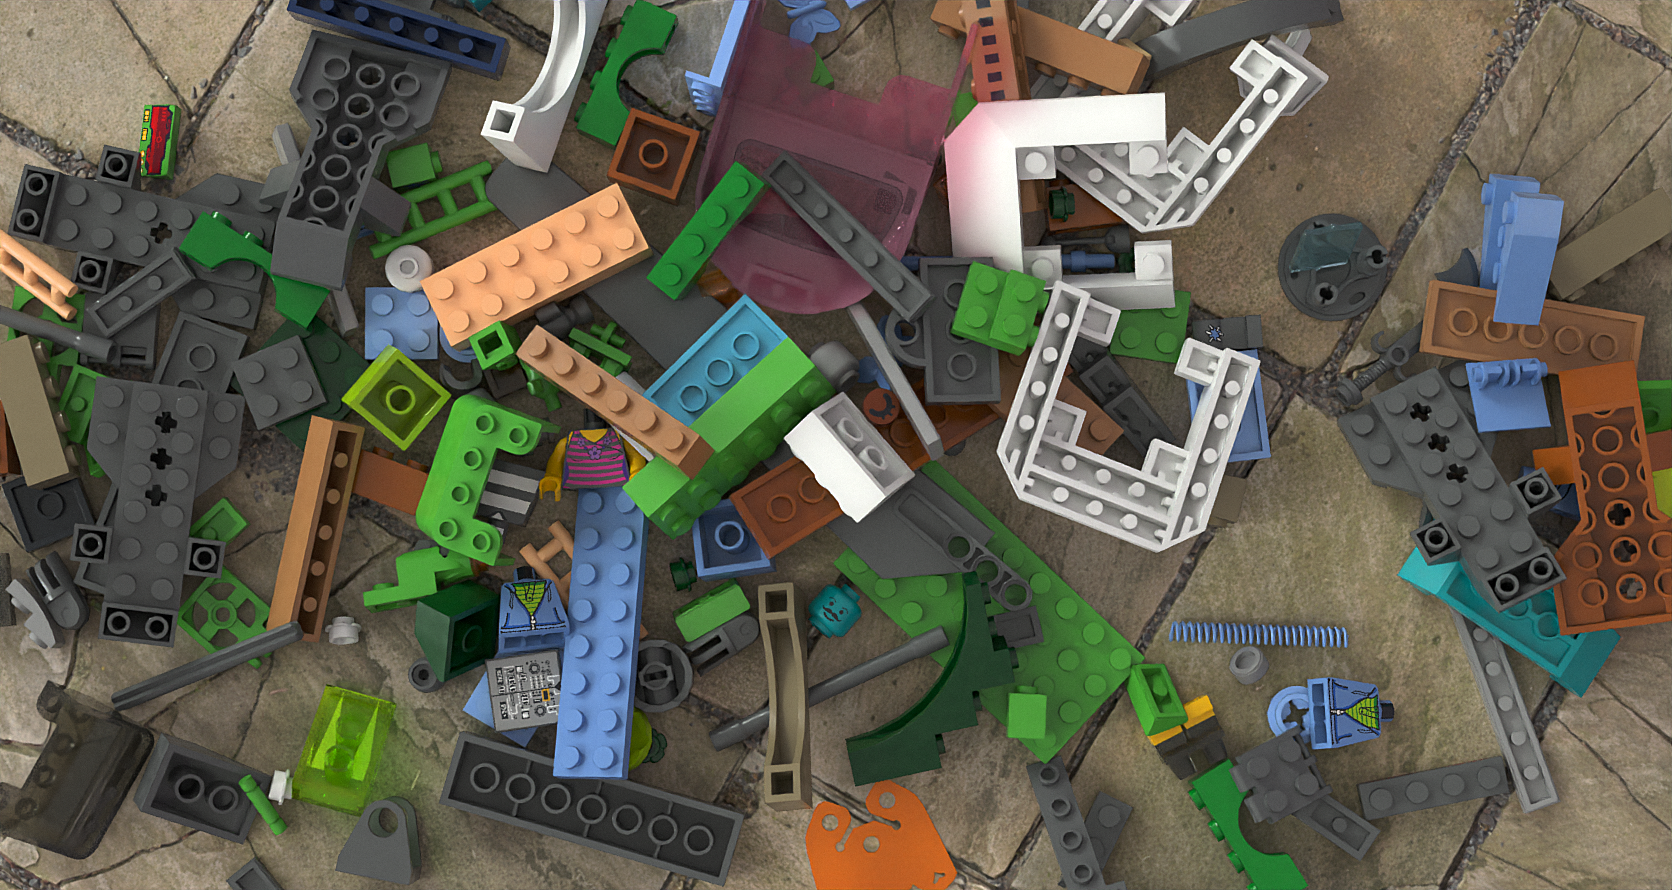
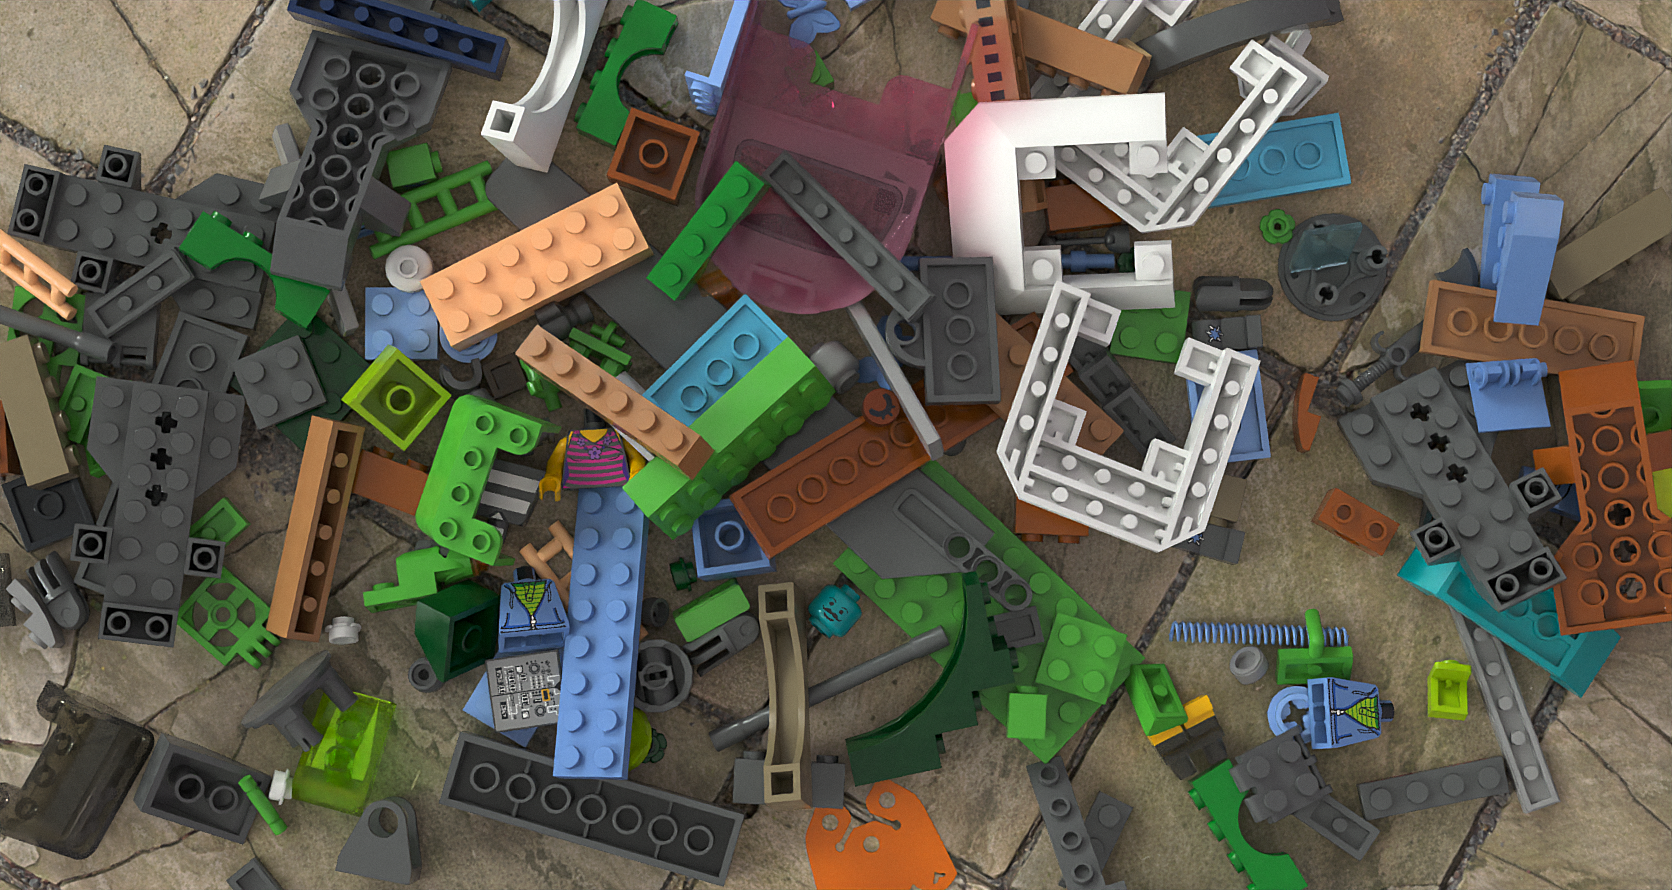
dark grey axle [111,621,304,712] -> none
slope [139,104,182,180] -> none
bright green brick [468,320,522,371] -> none
white slope [784,392,915,523] -> none
bright green plate [950,261,1050,356] -> none
dark green plate [1048,186,1075,222] -> none
none -> dark grey piece [241,650,358,752]
none -> dark grey hinge [641,597,669,627]
none -> dark grey brick [732,751,846,809]
none -> dark orange brick [1013,492,1089,544]
none -> bright green plate [1034,612,1127,705]
none -> dark grey leg [1171,524,1245,565]
none -> dark grey arm [1192,276,1274,312]
none -> medium azure plate [1197,113,1351,209]
none -> bright green plate [1259,209,1295,244]
none -> bright green plate [1275,609,1353,685]
none -> dark orange slope [1292,373,1321,453]
none -> dark orange brick [1311,488,1400,557]
none -> lime bracket [1427,660,1472,721]

